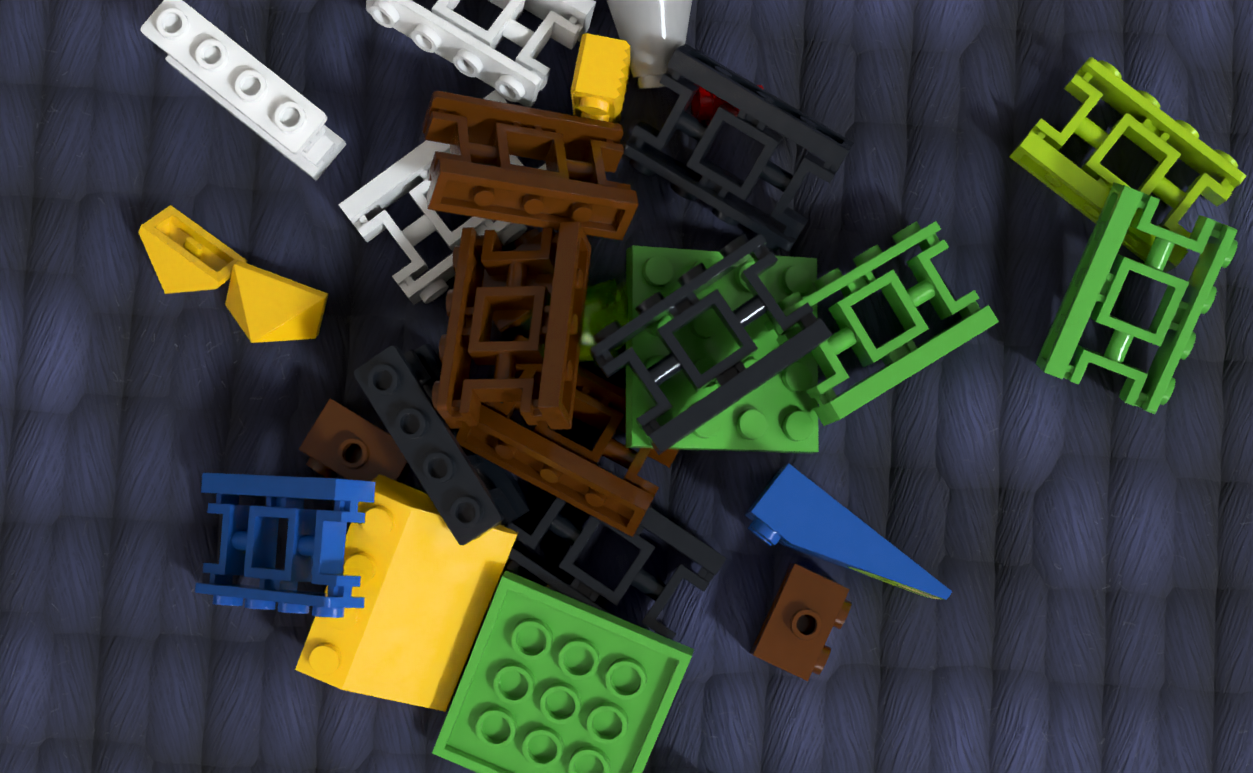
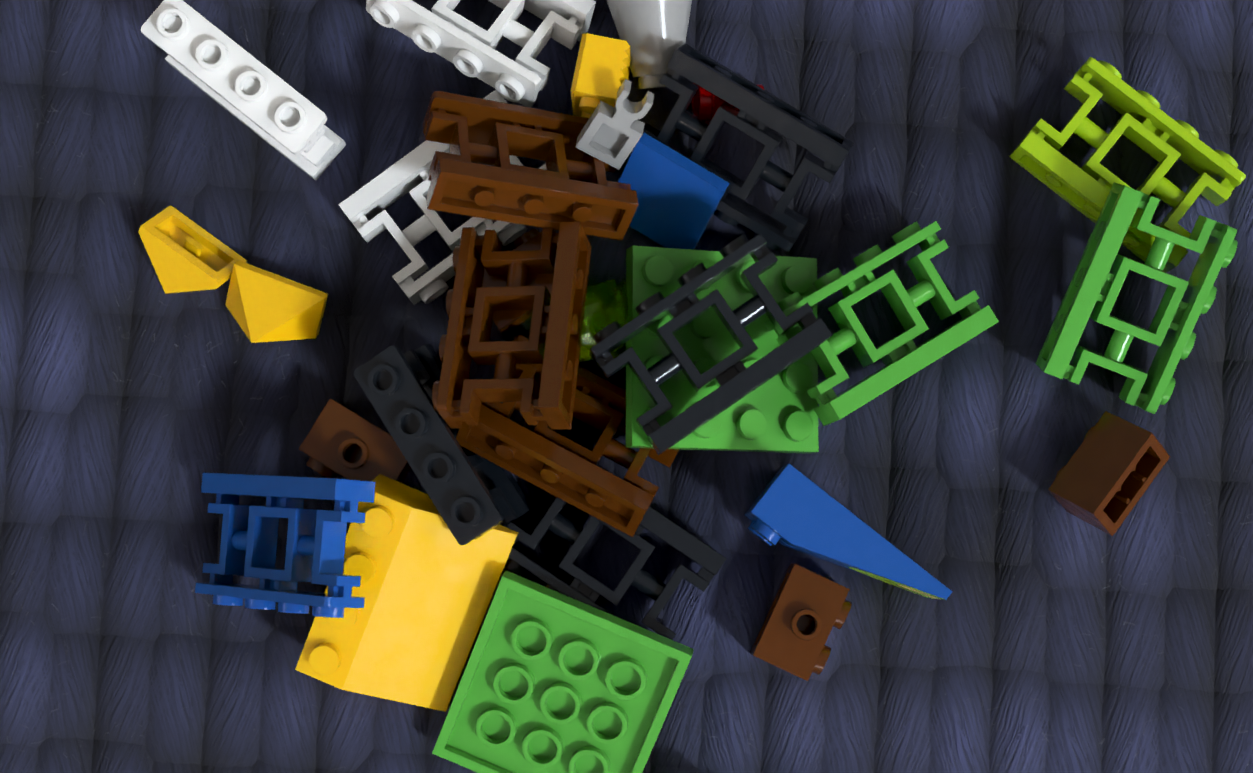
none -> light grey plate [575,79,654,170]
none -> blue tile [618,133,730,250]
none -> reddish brown brick [1048,411,1170,536]

